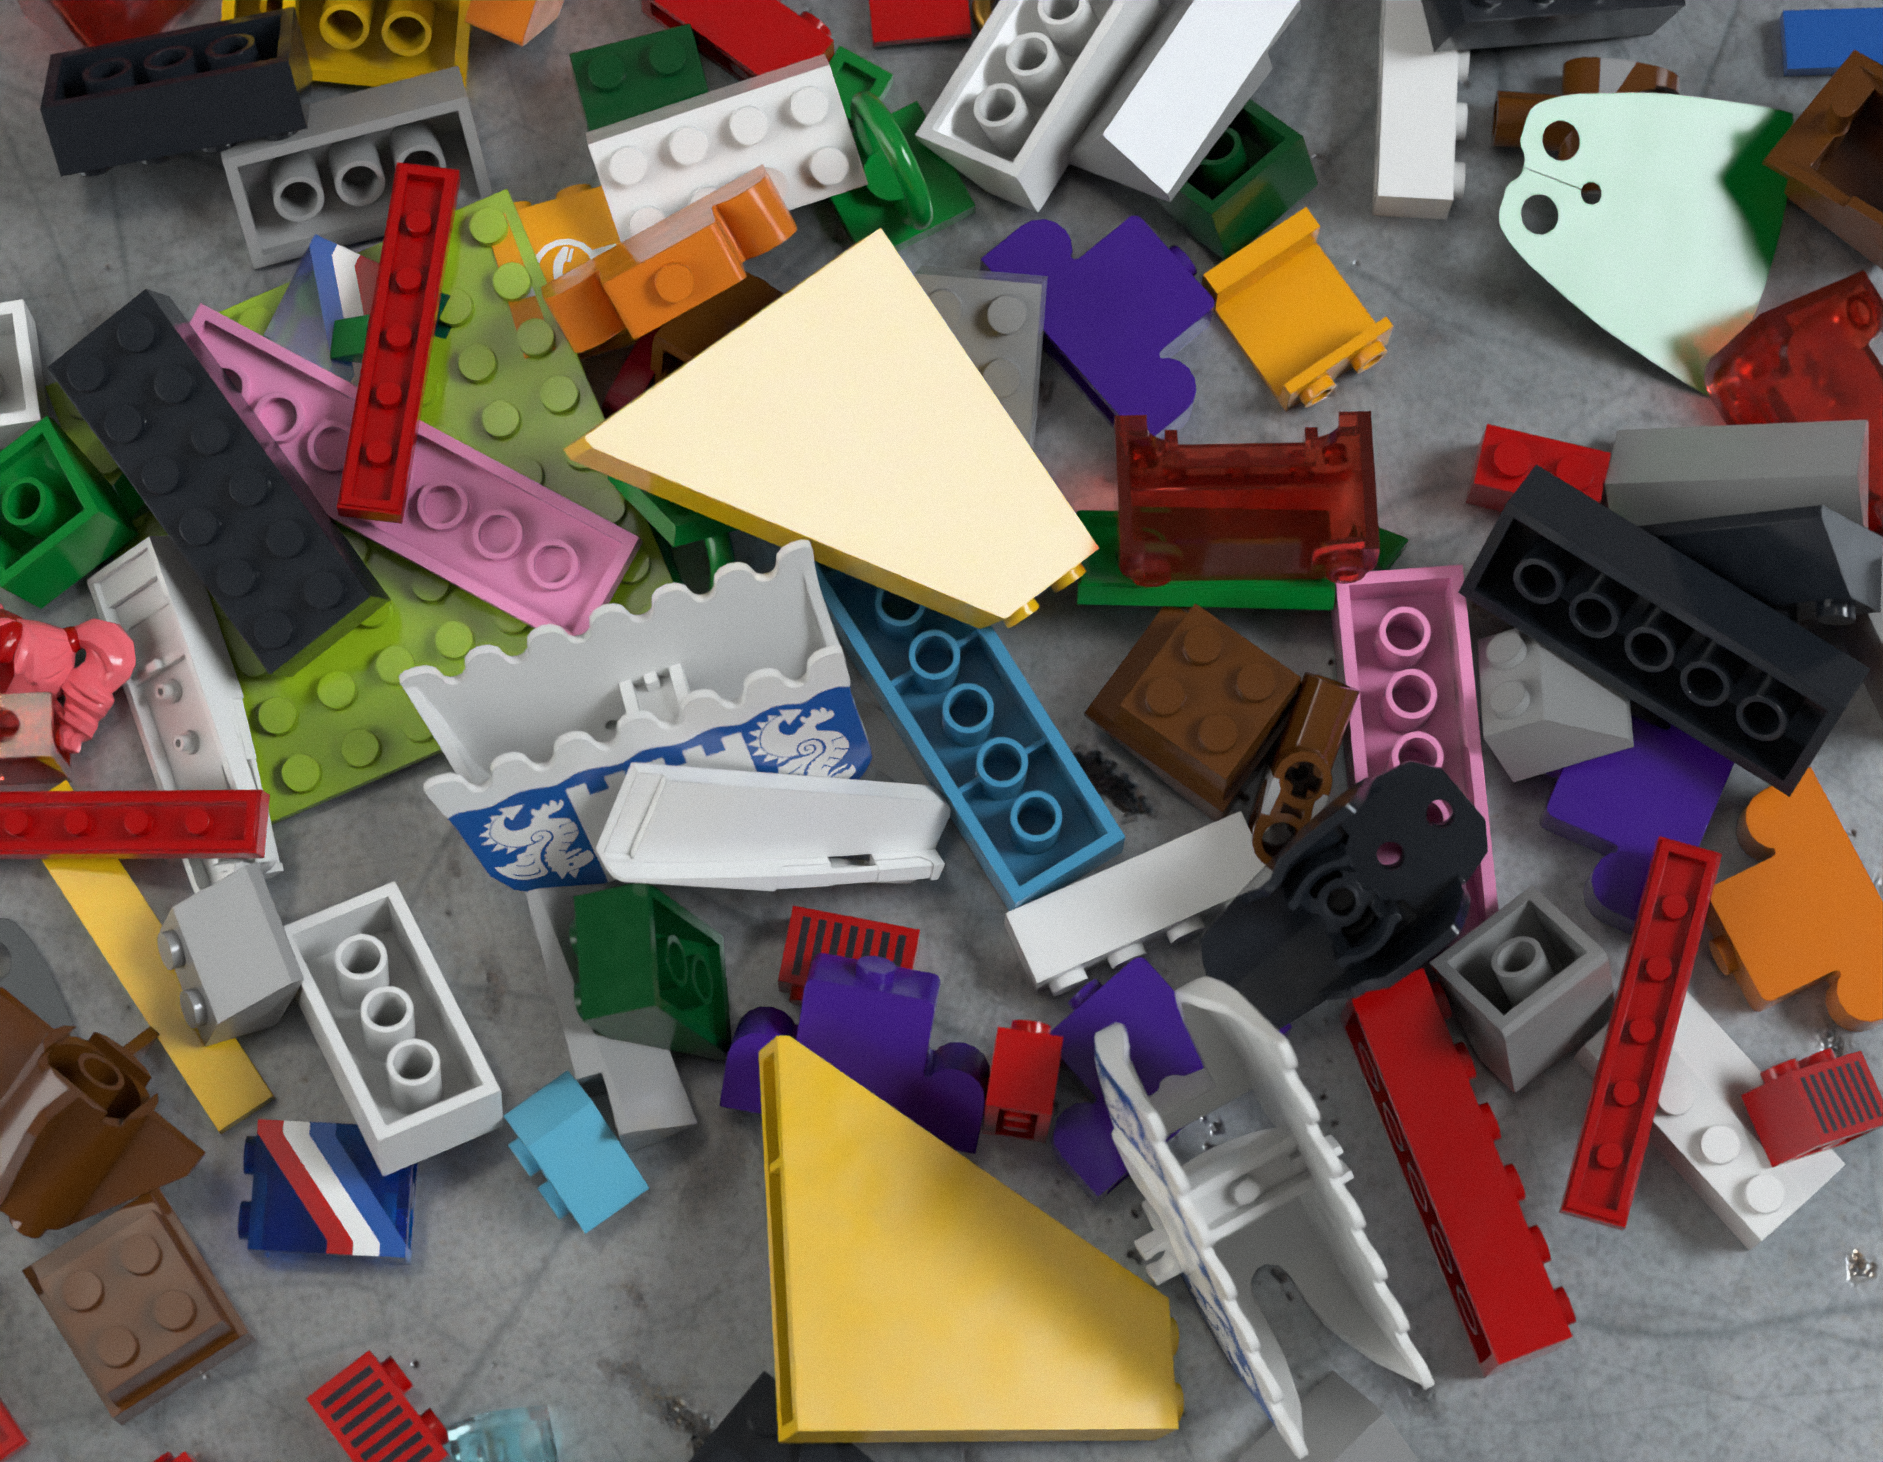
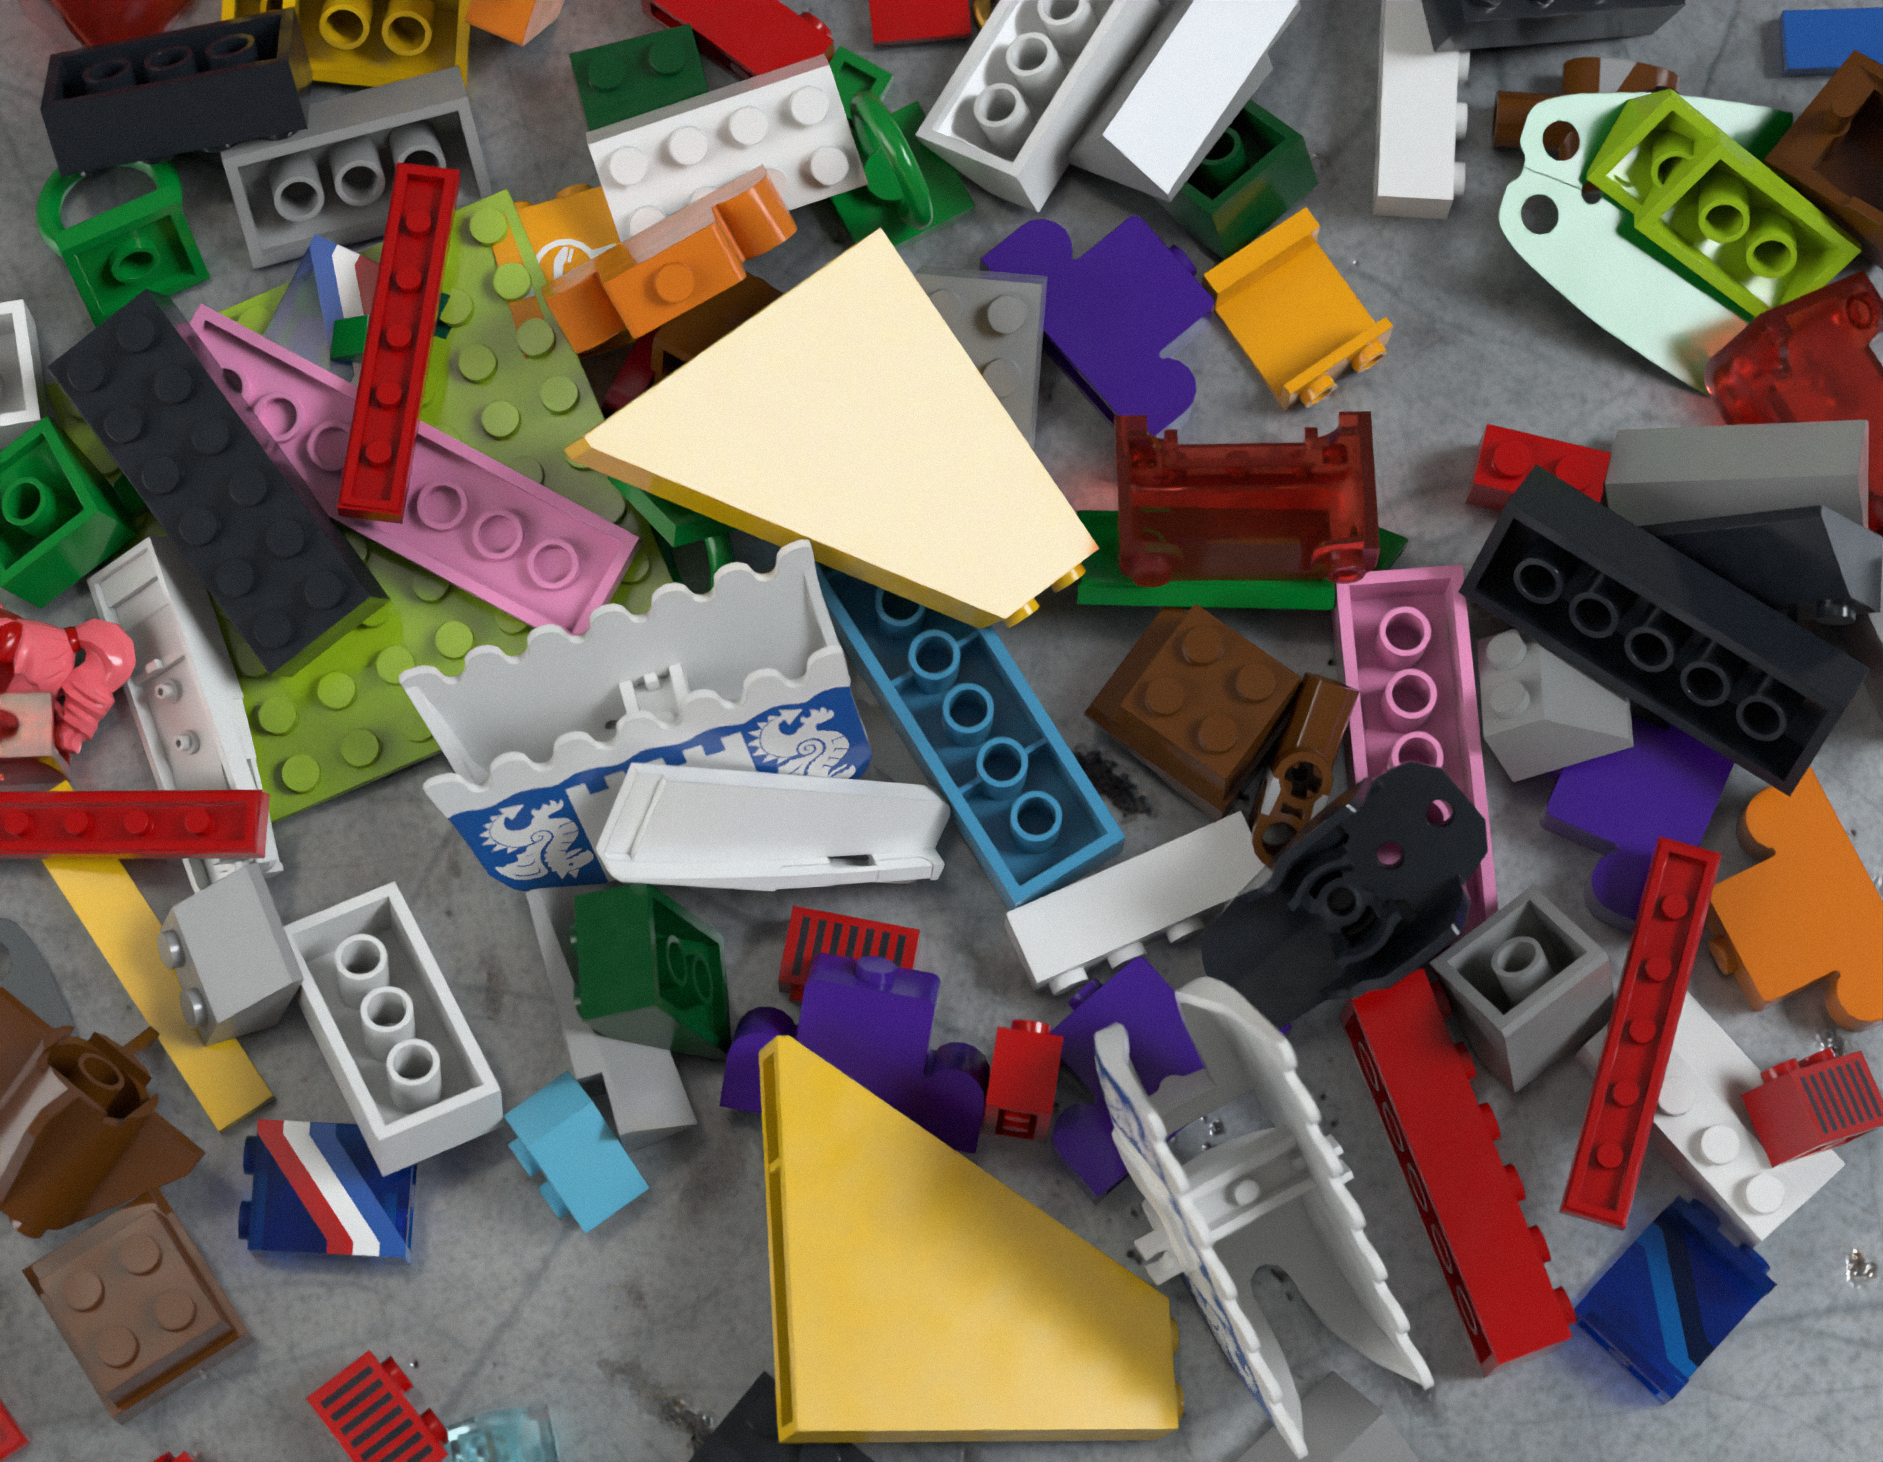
none -> green tile [36,160,211,328]
none -> clear blue panel [1573,1195,1777,1405]
none -> lime slope [1586,88,1862,332]

